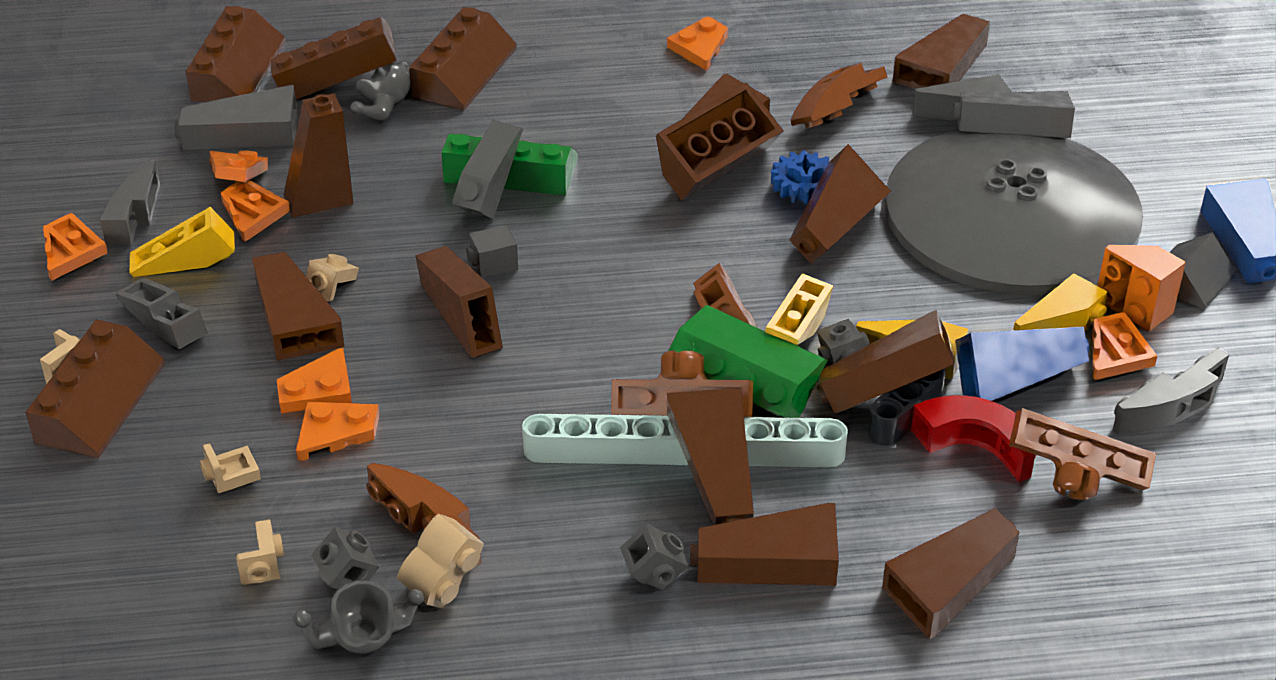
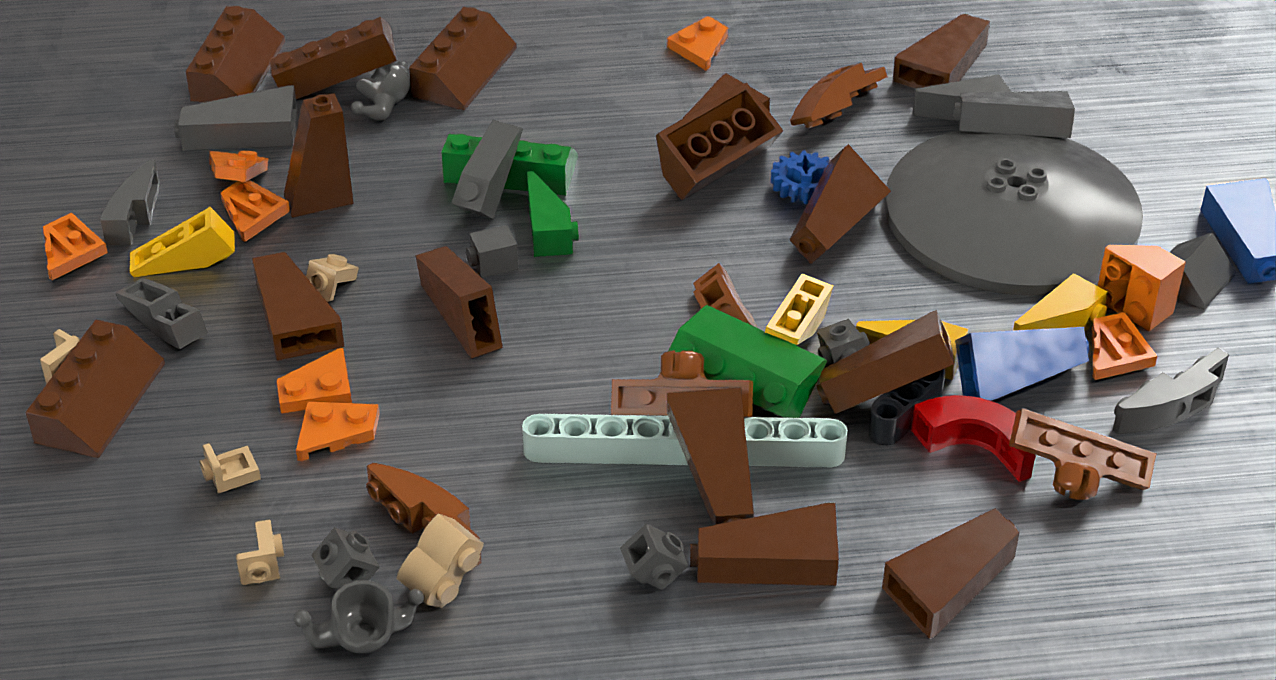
none -> green slope [527,171,579,257]

